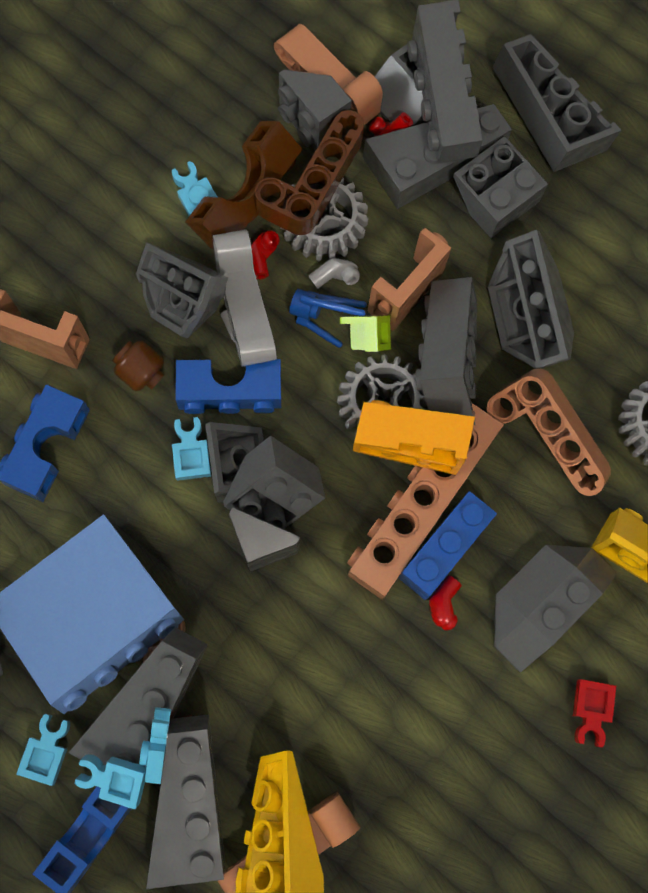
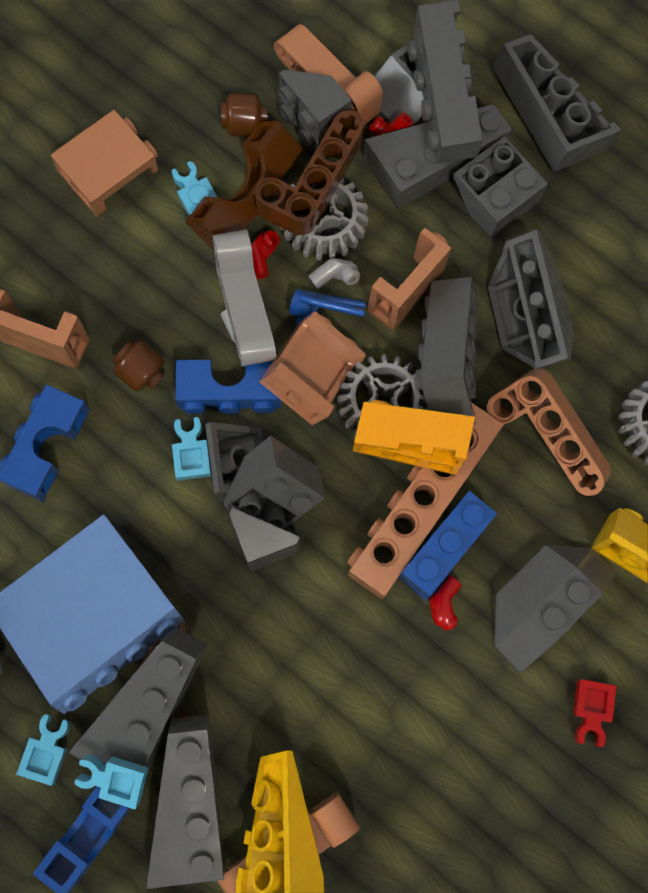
dark grey wedge [136,242,228,338] -> none
medium azure plate [139,707,171,784] -> none
lime panel [340,315,391,352] -> none
none -> nougat panel [50,110,158,217]
none -> reddish brown head [221,93,267,137]
none -> nougat panel [259,312,366,425]

